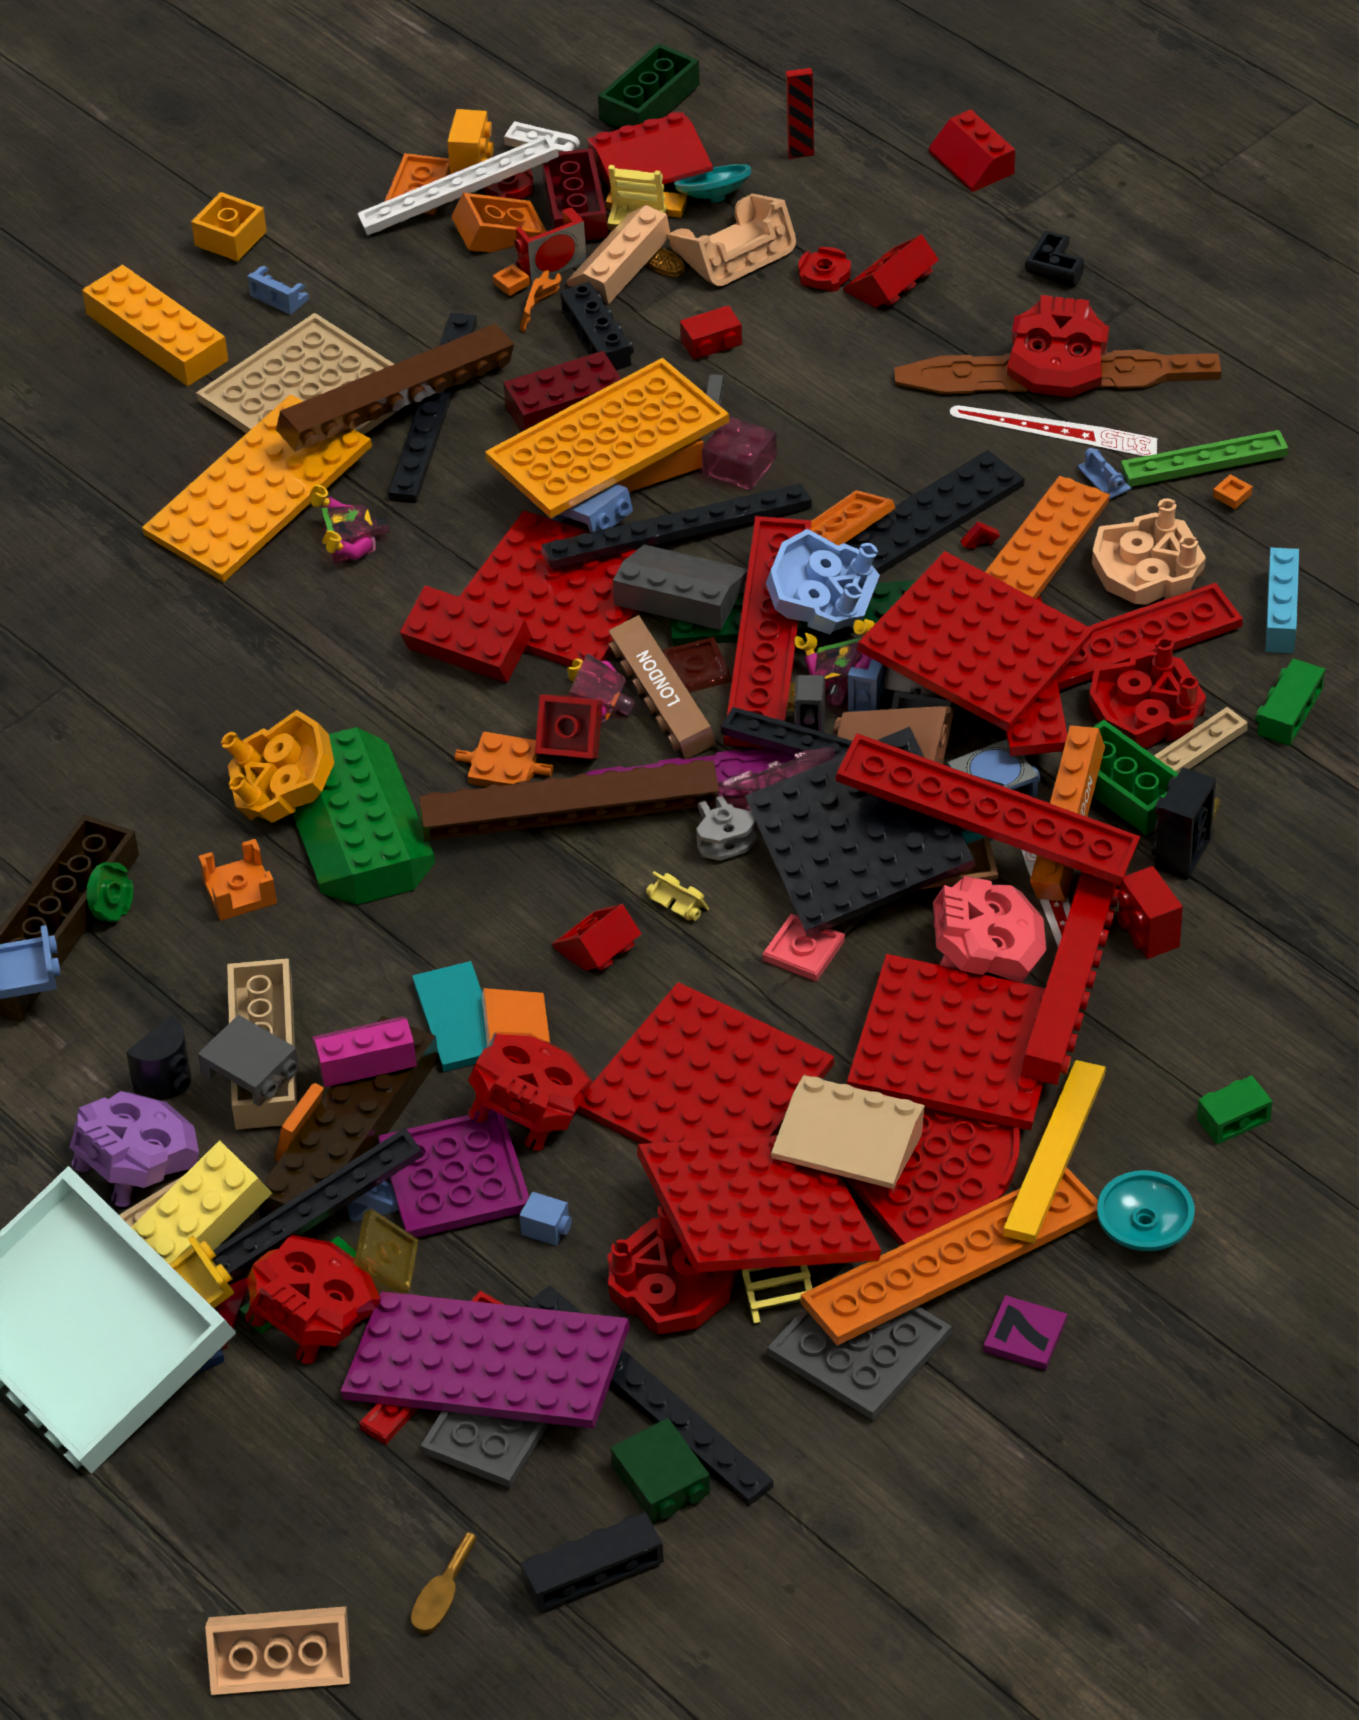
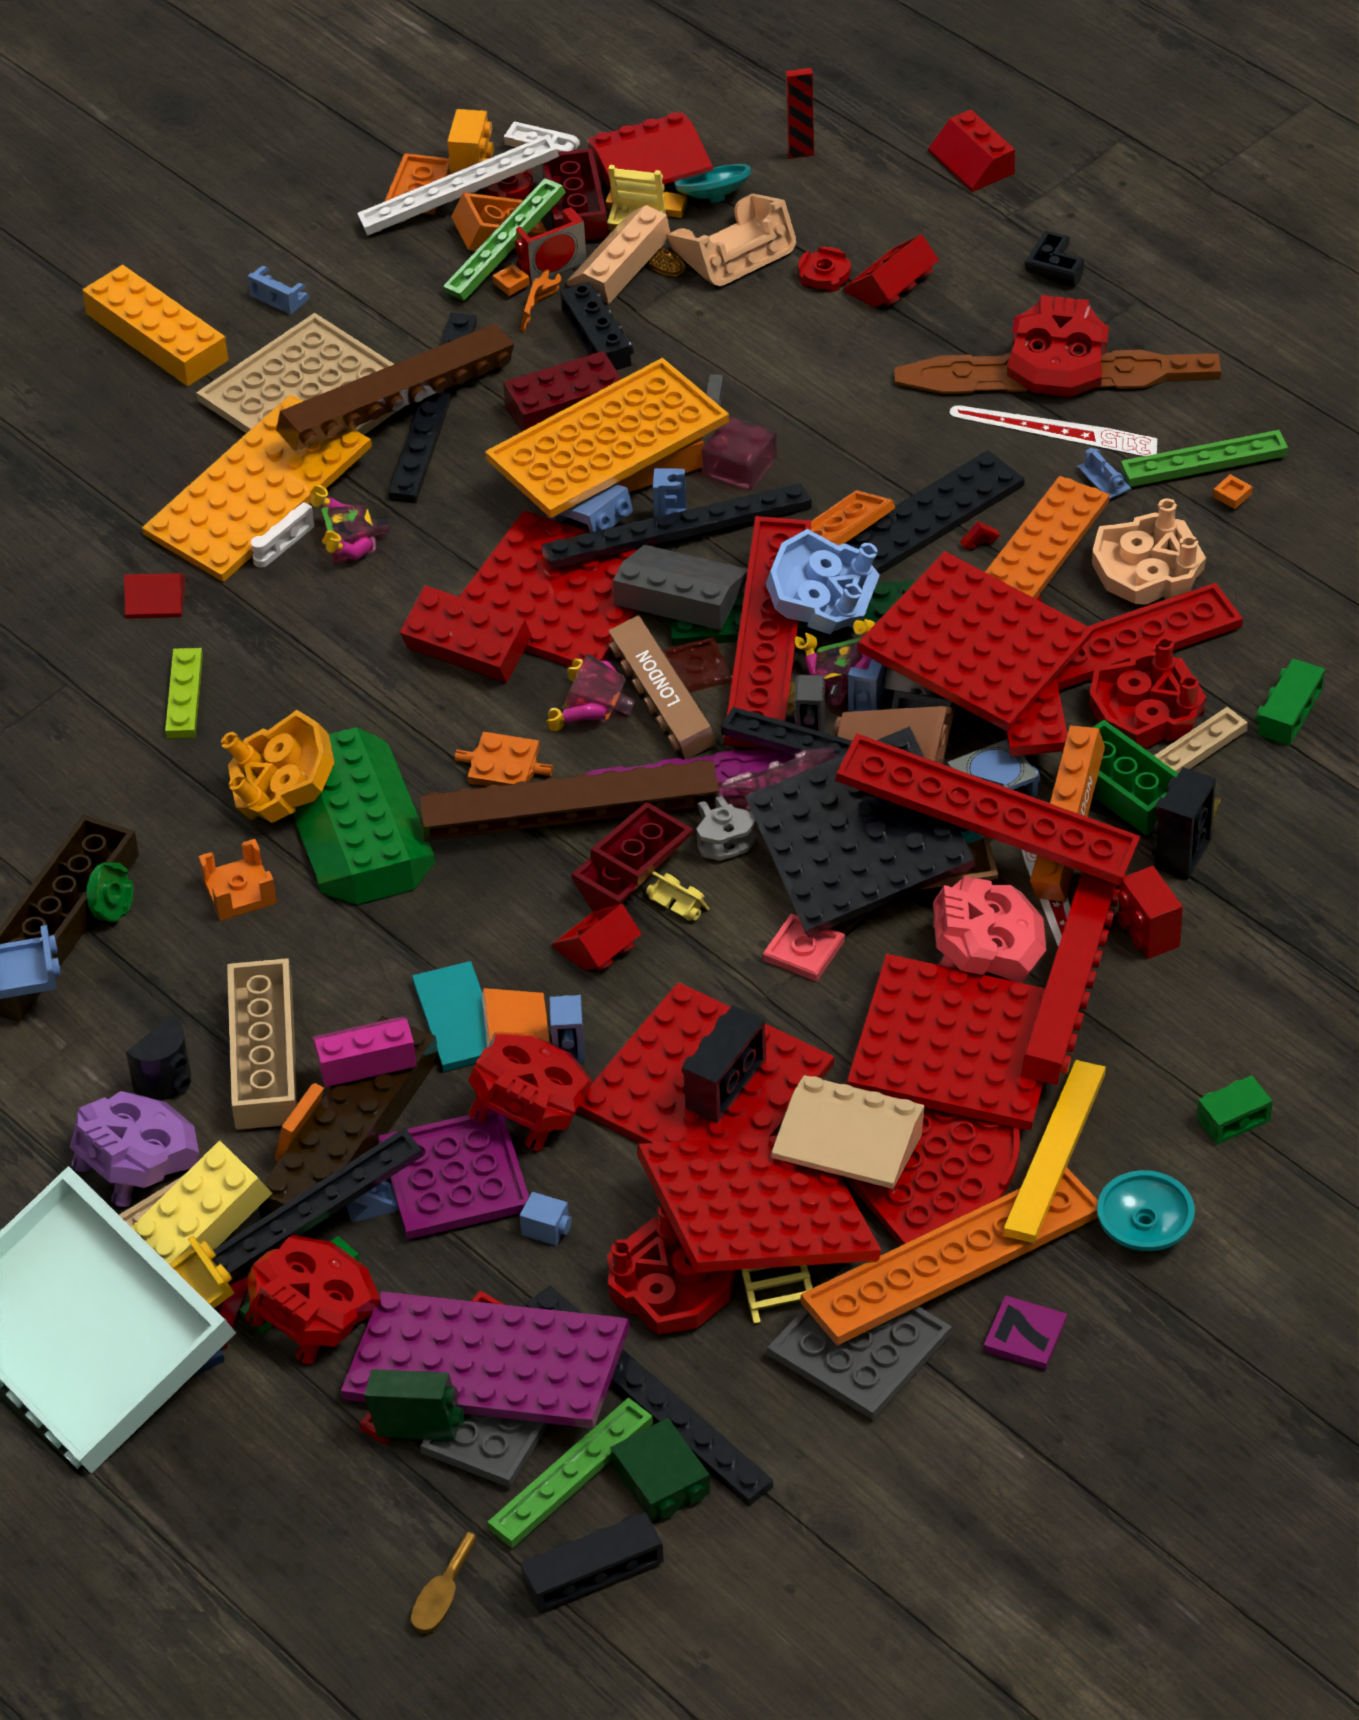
light orange brick [191,192,267,262] -> none
dark grey panel [198,1015,299,1106] -> none
light nougat slope [205,1606,350,1695] -> none
clear yellow tile [354,1208,419,1294] -> none
red brick [535,694,603,759] -> none
dark green brick [598,43,700,129] -> none
red brick [680,305,742,360] -> none
medium azure brick [1265,547,1299,654] -> none
none -> red slope [124,573,186,619]
none -> lime plate [165,648,203,739]
none -> white plate [250,502,315,568]
none -> dark green brick [364,1369,464,1441]
none -> bright green plate [443,178,566,301]
none -> bright green plate [487,1398,653,1548]
none -> medium blue brick [550,995,585,1064]
none -> dark red slope [571,802,693,911]
none -> medium blue hinge [653,468,687,518]
none -> black brick [682,1005,766,1123]

